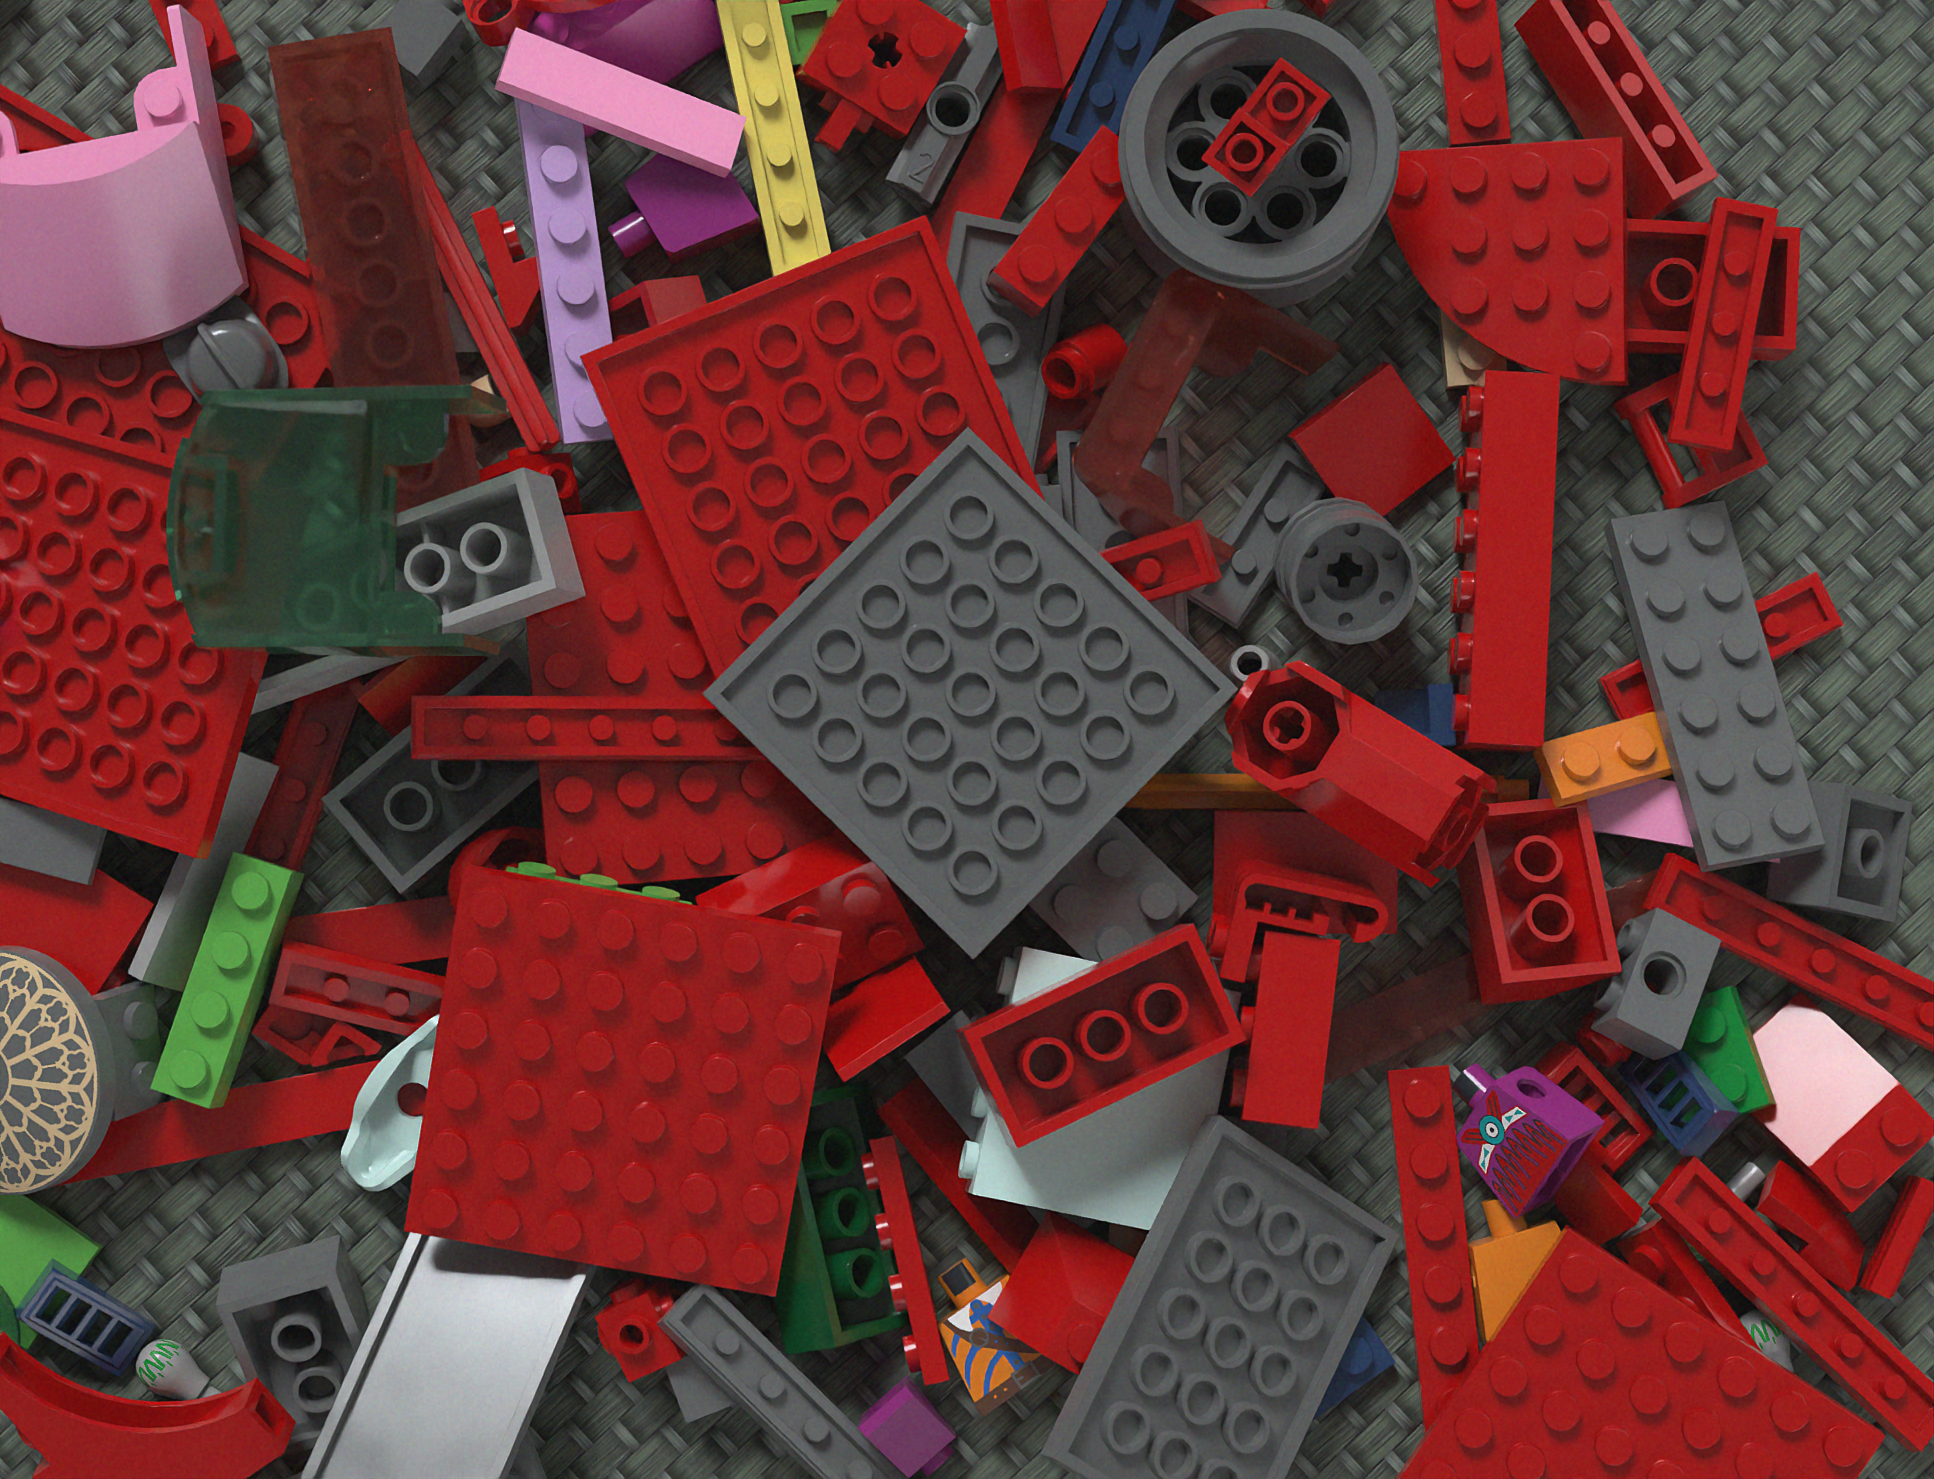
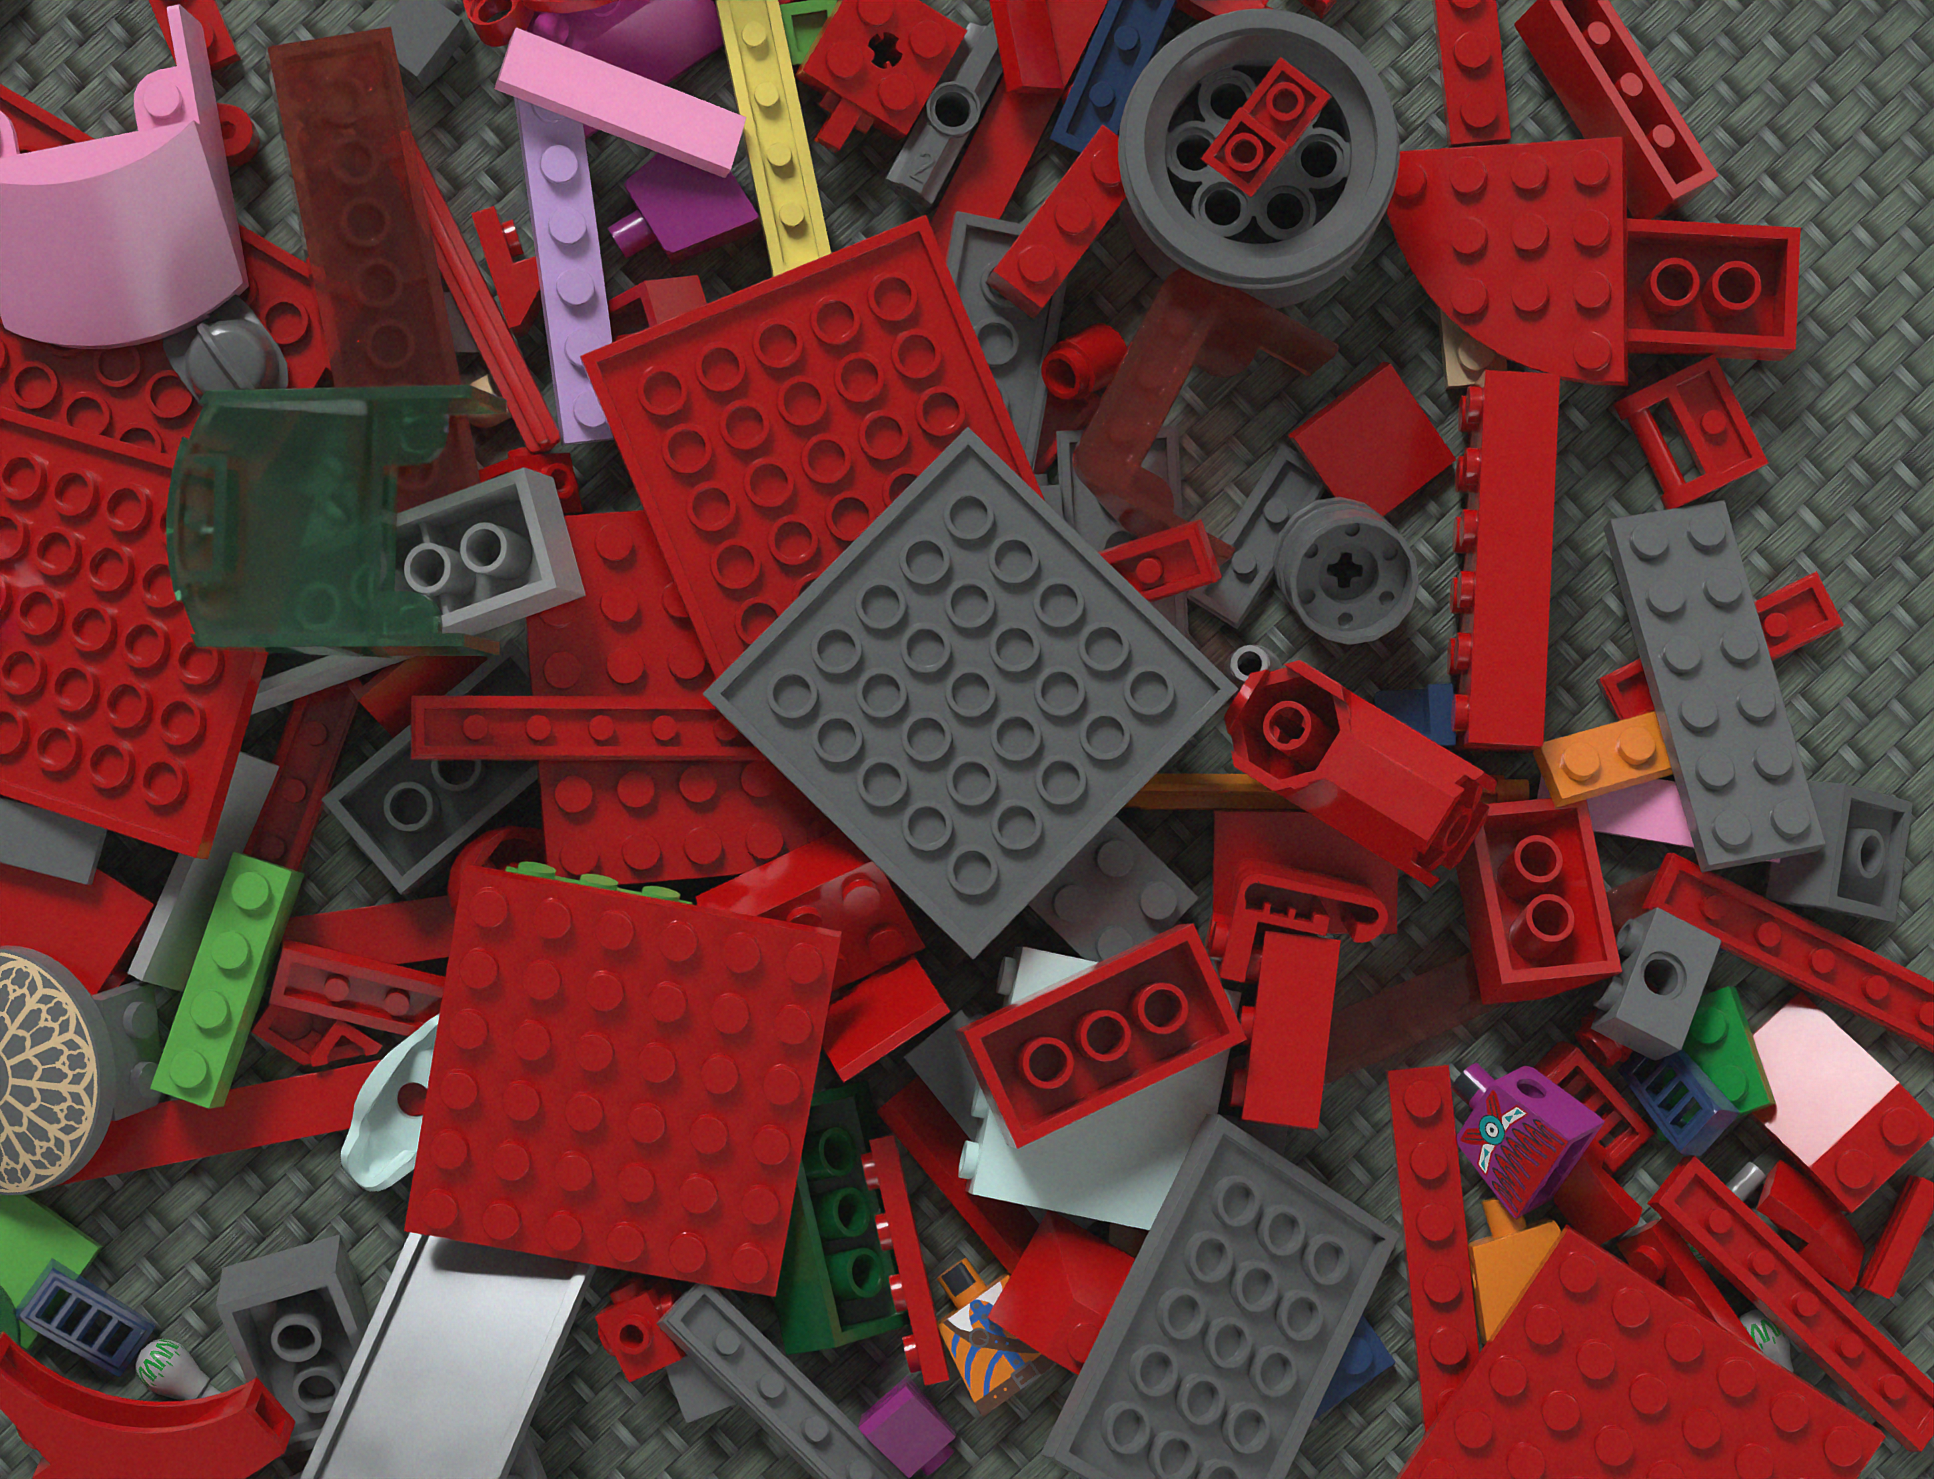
red plate [1666,196,1779,454] -> none

